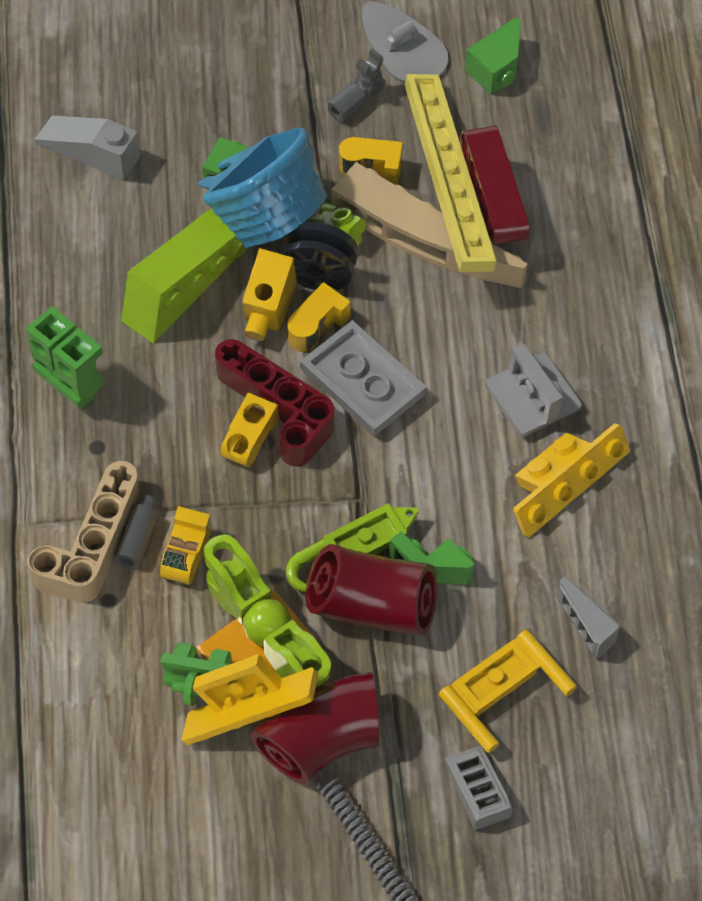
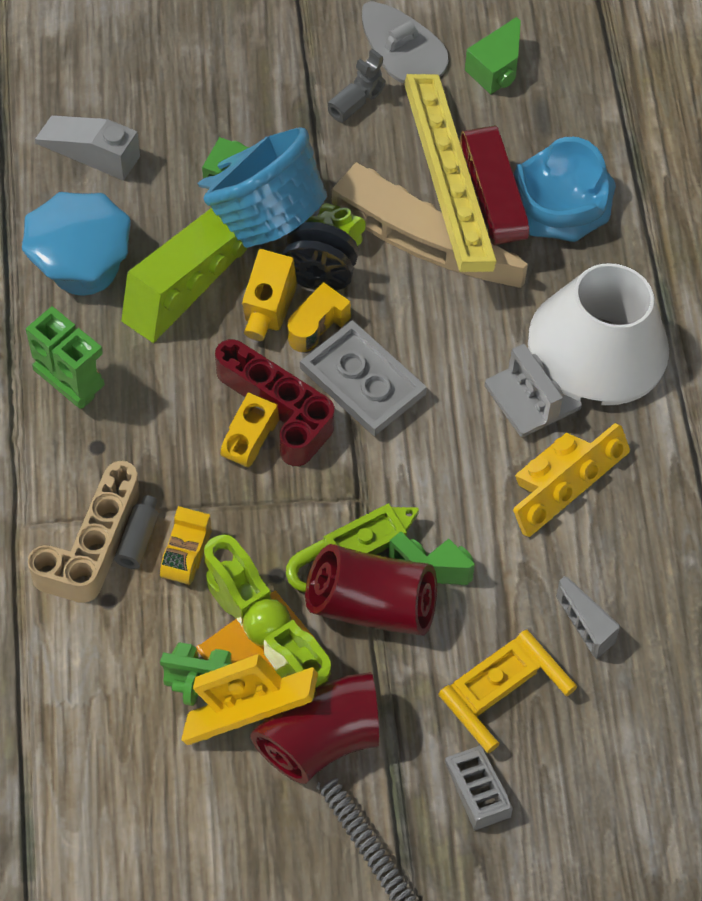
yellow leg [339,137,403,185] -> none
none -> dark azure piece [22,192,131,296]
none -> dark azure piece [513,136,616,242]
none -> white cone [528,263,669,405]

